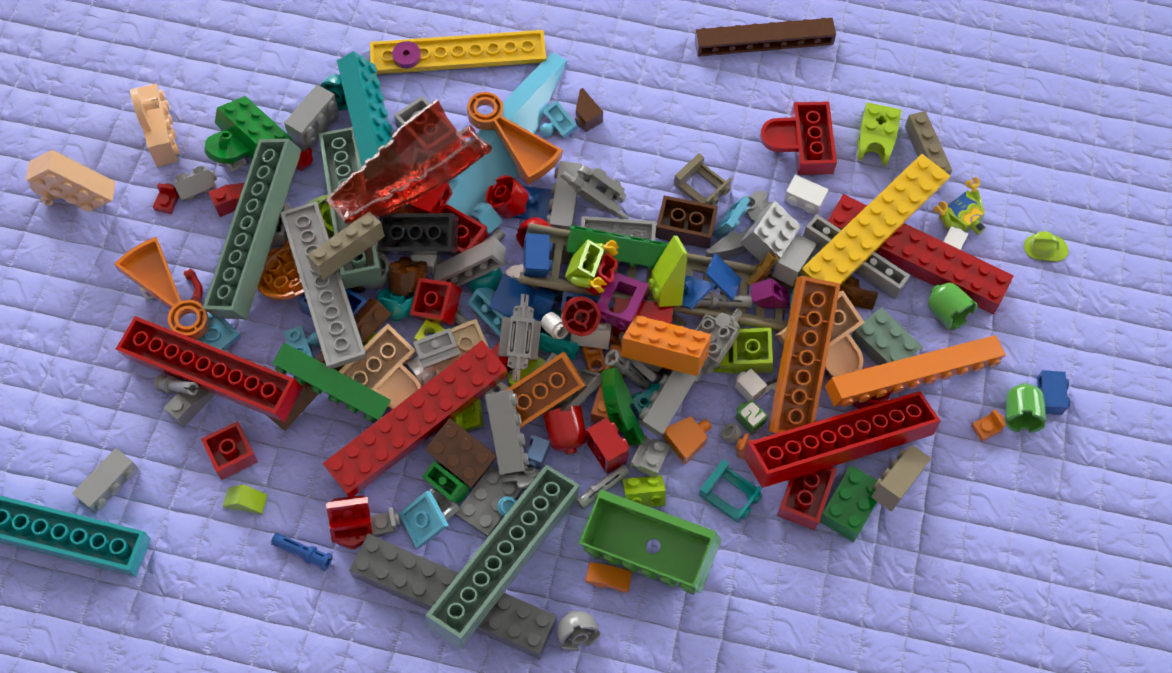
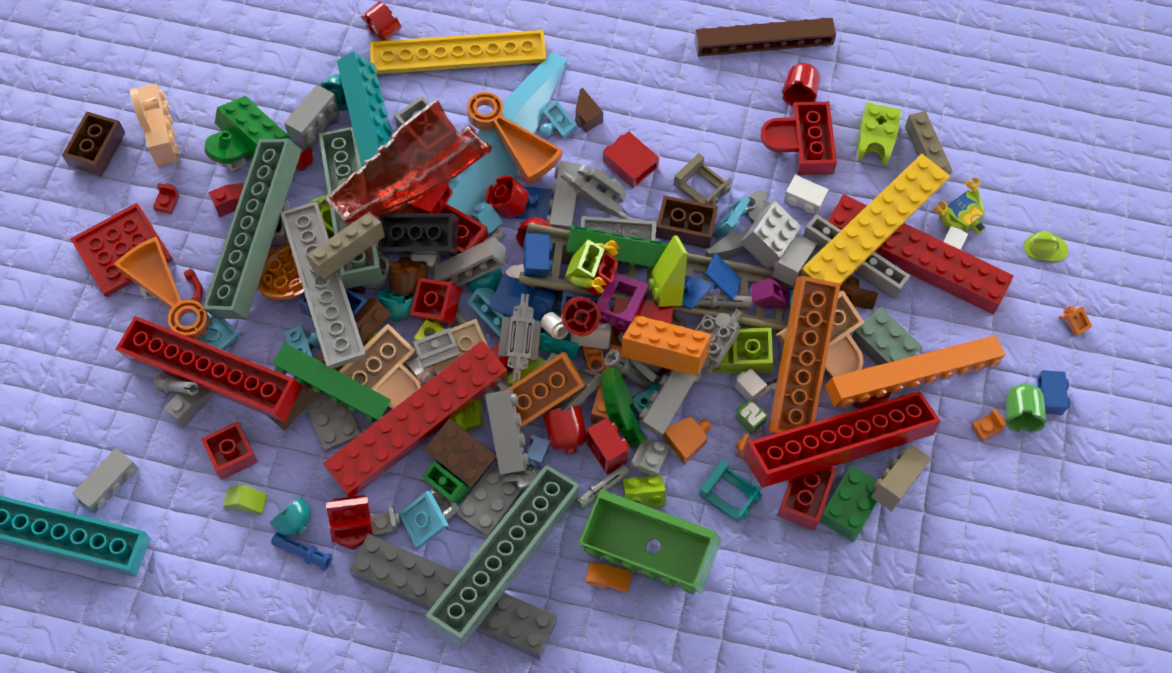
light nougat brick [25,150,116,212] -> none
light grey brick [173,165,217,201] -> none
magenta piece [392,41,421,69] -> none
medium azure plate [497,496,516,516] -> none
light grey cylinder [557,610,600,651] -> none
light grey tile [722,423,742,443] -> none
pearl gold pin [746,252,779,286] -> none
bright green cylinder [928,282,978,331] -> none
none -> reddish brown brick [62,111,125,177]
none -> red plate [70,203,173,297]
none -> teal cylinder [270,497,311,536]
none -> light grey plate [306,392,361,453]
none -> red brick [361,1,402,41]
none -> red brick [603,131,660,188]
none -> red cylinder [782,63,821,107]
none -> orange bracket [1058,306,1093,336]

